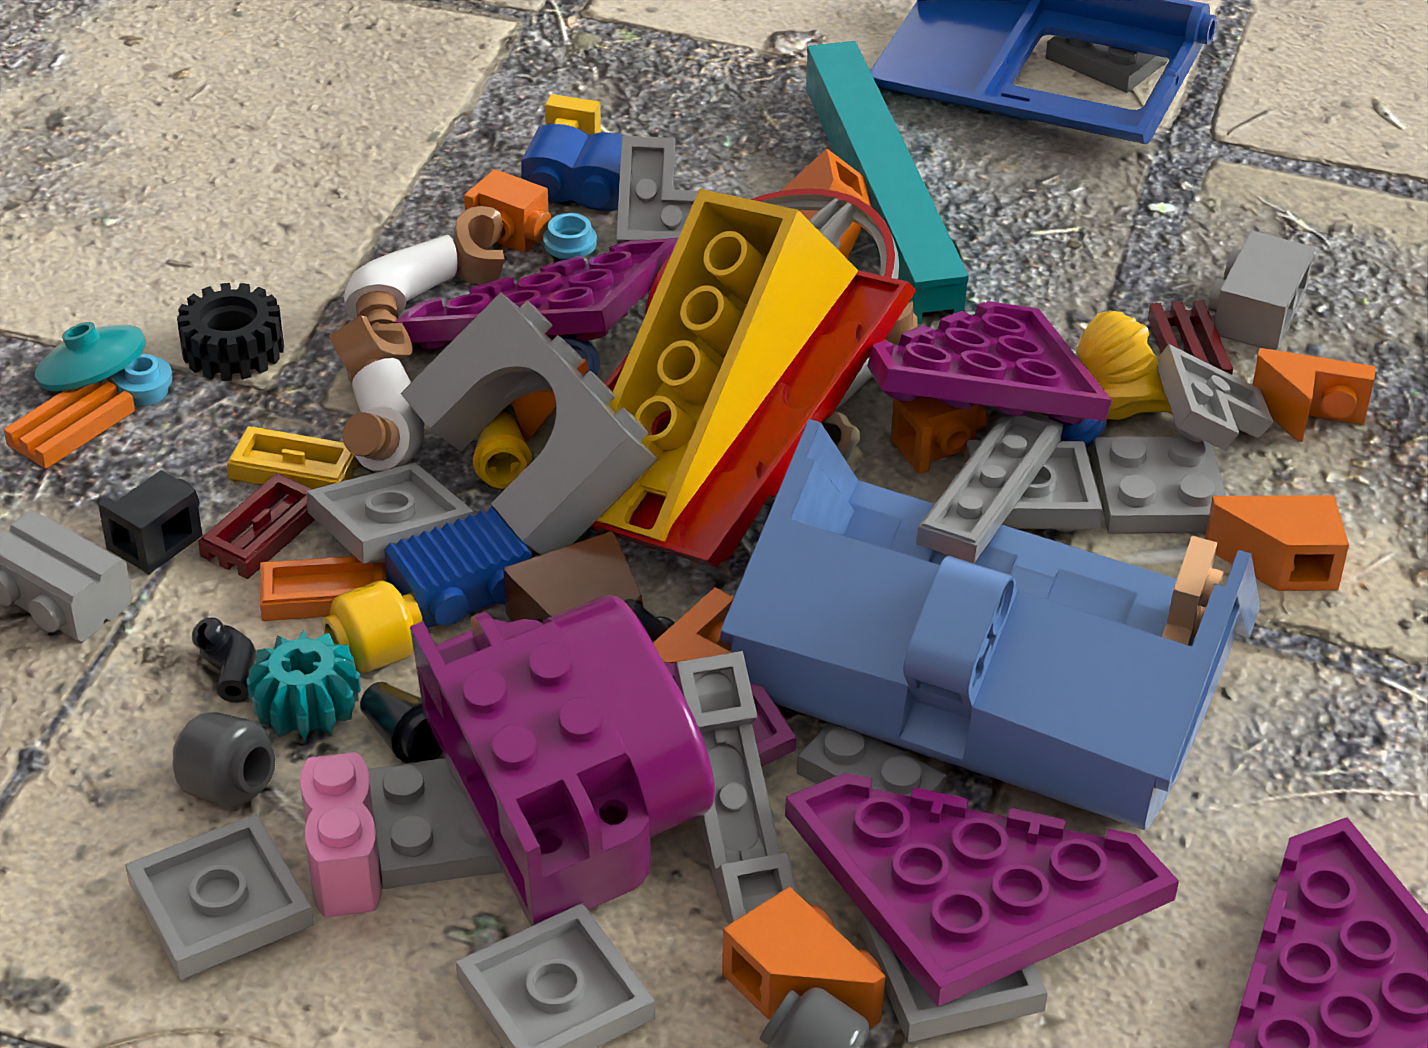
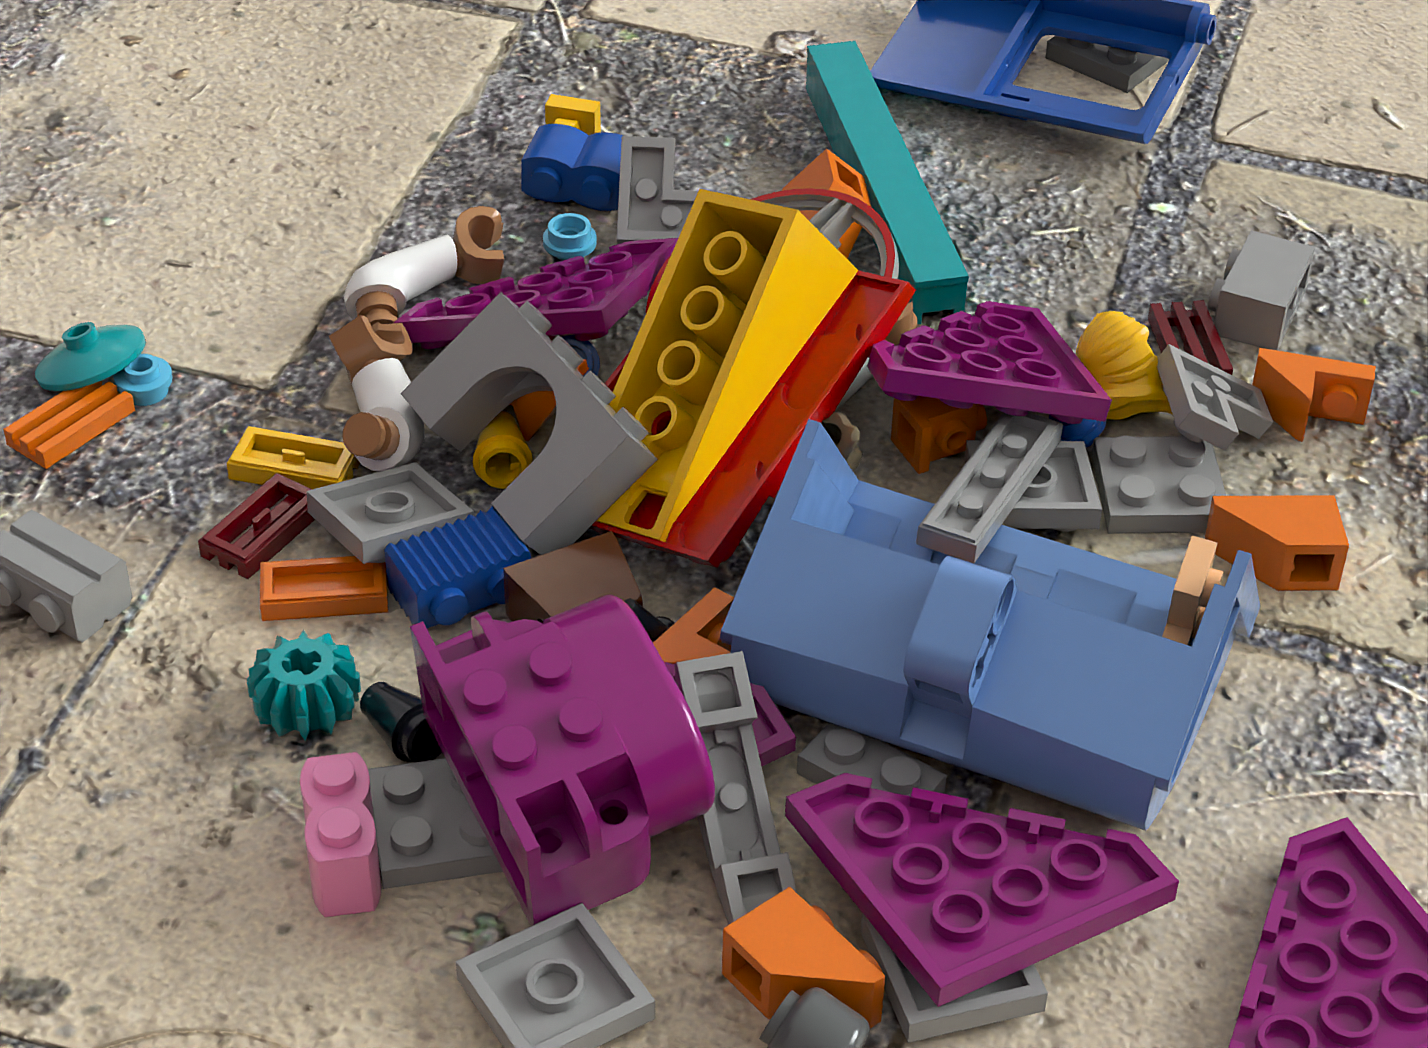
black brick [98,470,203,574] -> none
light grey plate [125,813,314,980] -> none
dark grey head [172,712,275,806] -> none
black tyre [177,283,284,381] -> none
black arm [192,617,256,703] -> none
yellow head [322,580,423,674] -> none
orange brick [464,169,551,254] -> none

